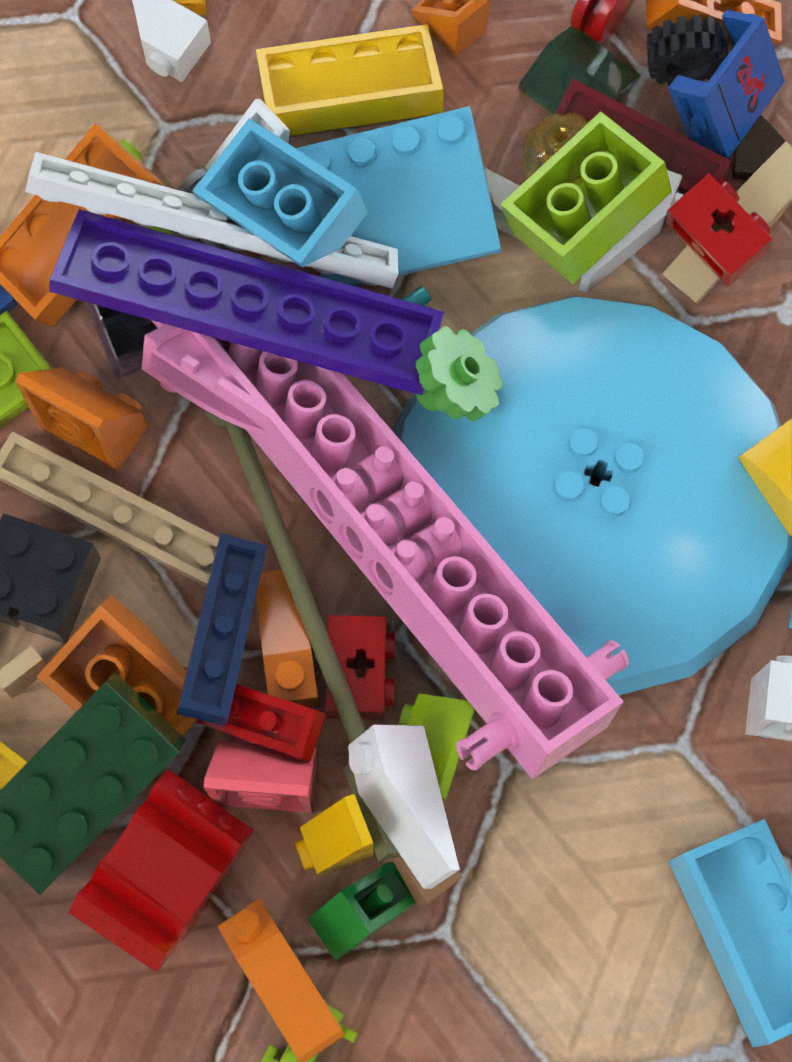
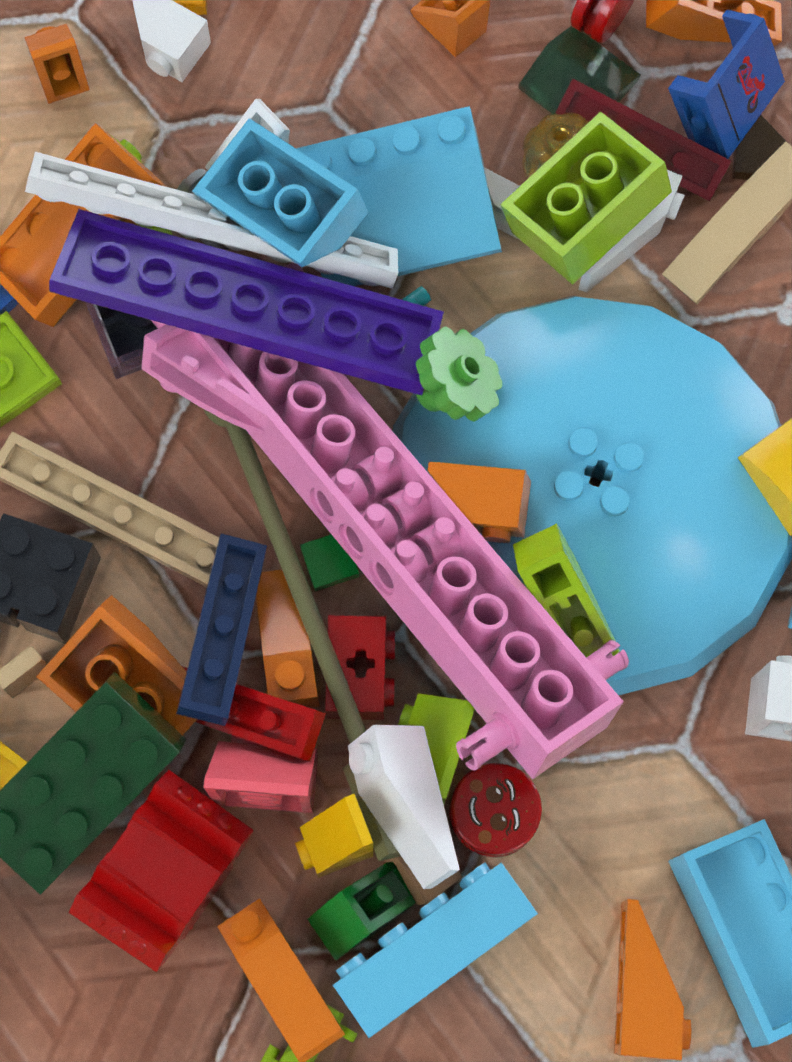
orange slope [15,367,148,472] -> none
yellow slope [256,24,443,136] -> none
black tyre [647,15,728,87] -> none
red brick [666,173,773,287] -> none
none -> orange slope [24,23,90,104]
none -> green tile [300,534,359,592]
none -> medium azure brick [333,862,538,1038]
none -> orange slope [428,461,531,543]
none -> red head [449,763,542,858]
none -> lime slope [513,523,620,657]
none -> orange slope [614,899,692,1060]

